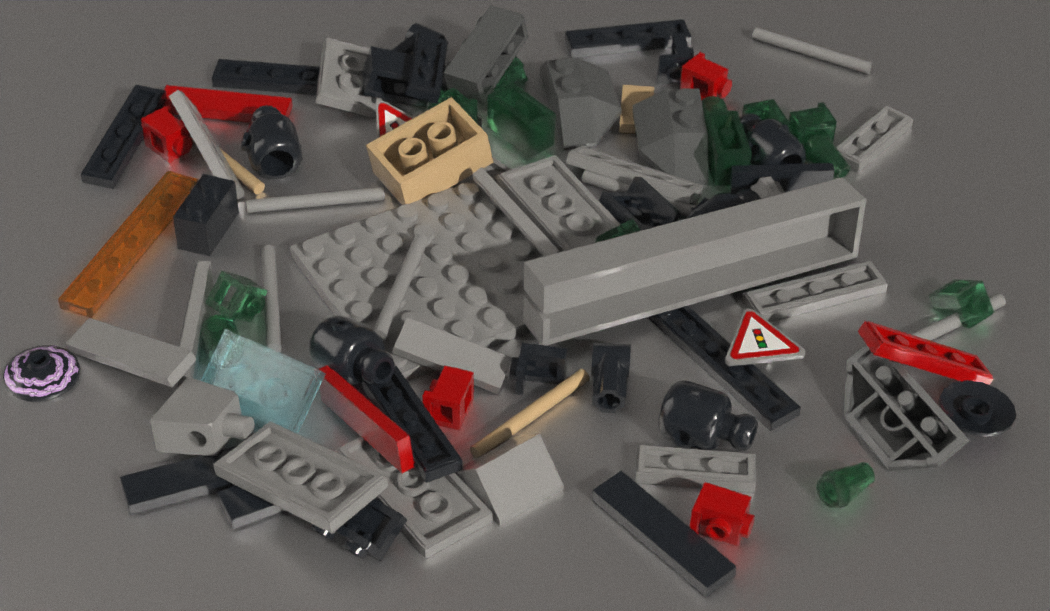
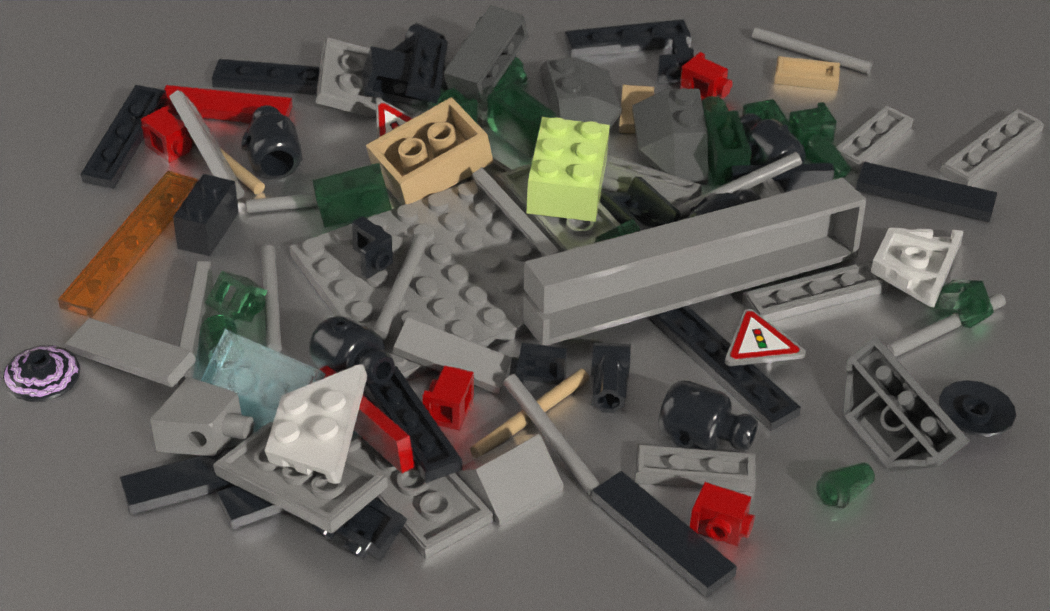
red tile [857,321,994,385] -> none
none -> white wing [265,364,367,484]
none -> clear green brick [312,163,392,228]
none -> black bracket [352,216,393,279]
none -> light grey bar [504,374,601,497]
none -> yellowish green brick [526,117,610,222]
none -> light grey bar [676,152,802,221]
none -> tan tile [774,56,840,91]
none -> black tile [856,161,998,222]
none -> white wing [871,228,964,307]
none -> light grey tile [939,109,1044,186]

